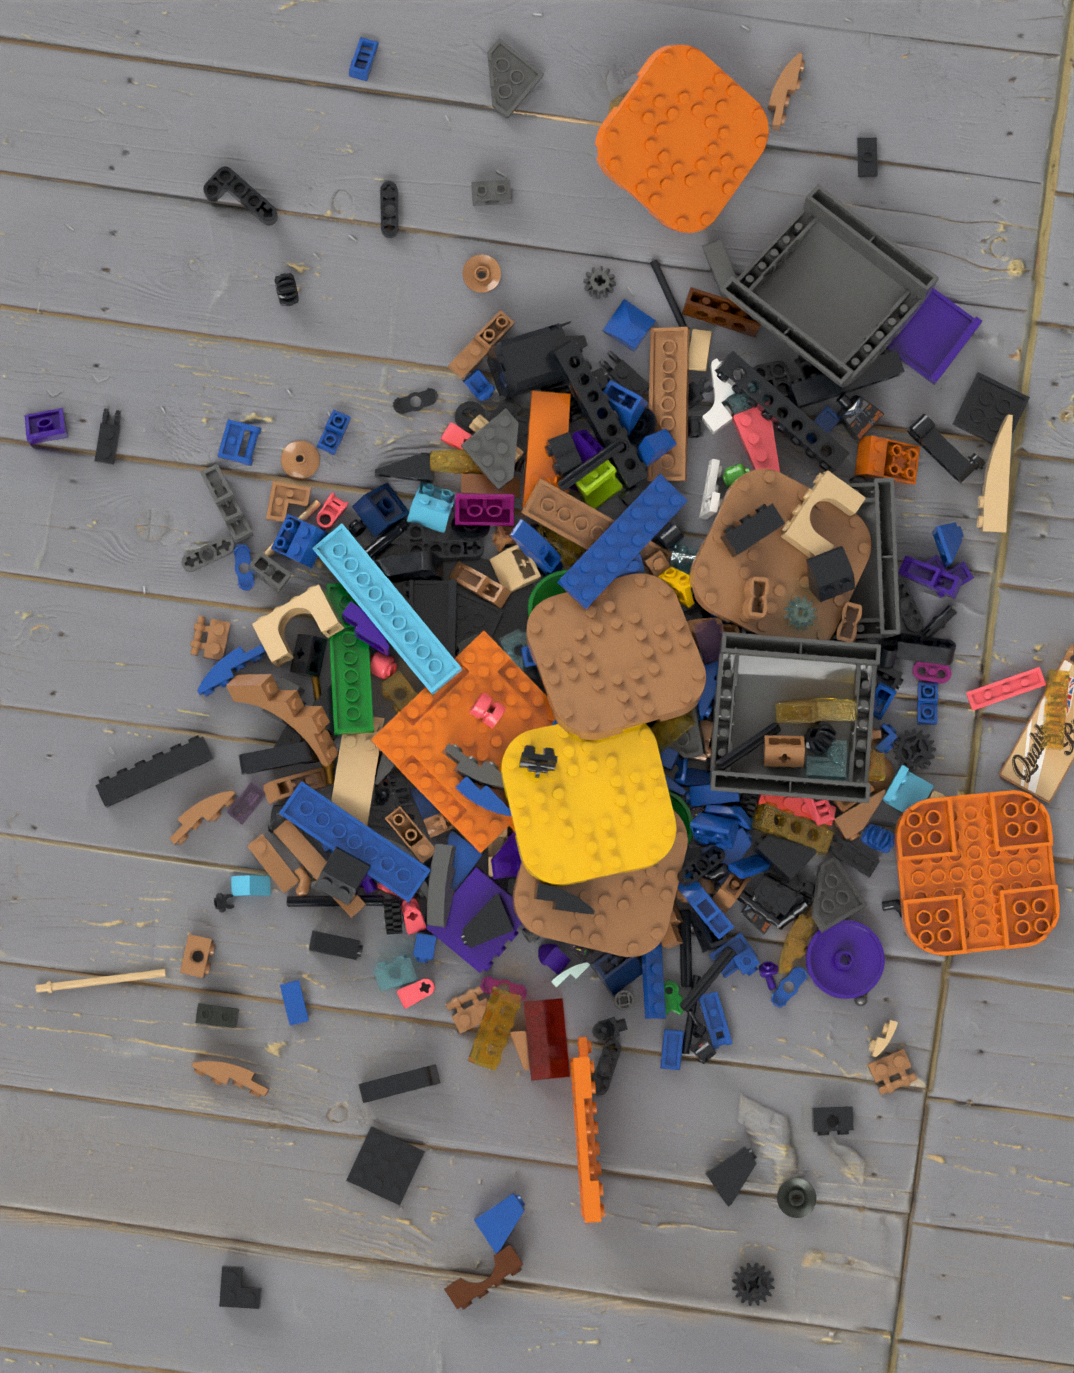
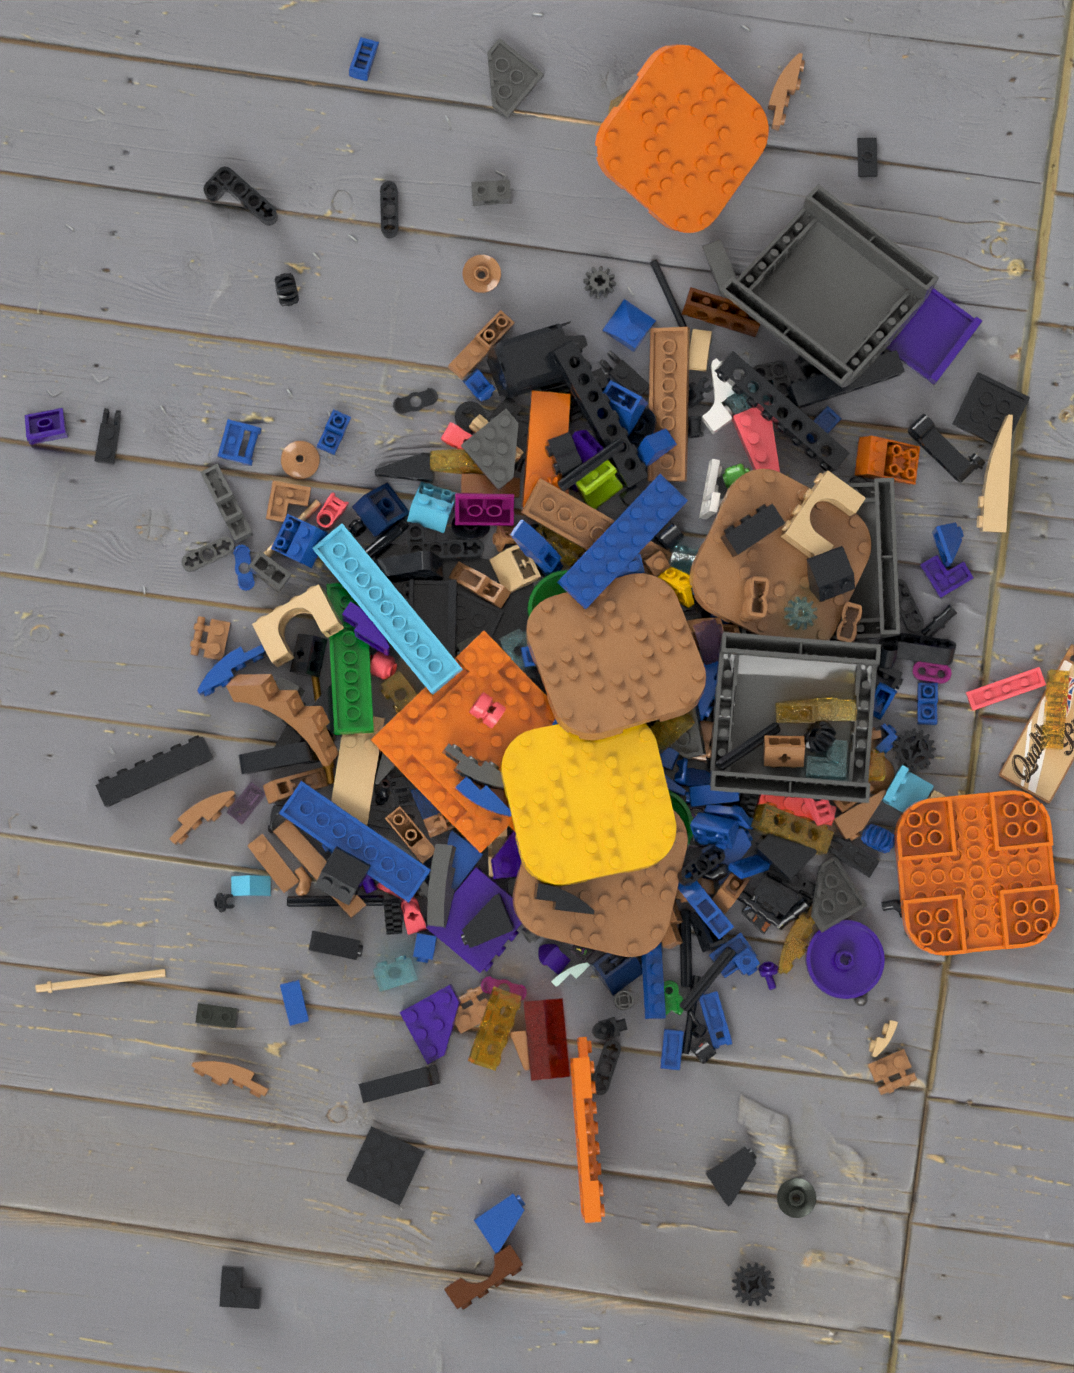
medium nougat brick [180,934,216,978] -> none
coral piece [396,978,435,1009] -> none
black hips [519,745,558,778] -> none
blue piece [771,967,808,1007] -> none
black brick [812,1106,854,1136] -> none
torso [836,393,884,441] -> none
dark purple slope [898,556,963,599] -> none
none -> dark purple plate [399,984,461,1065]

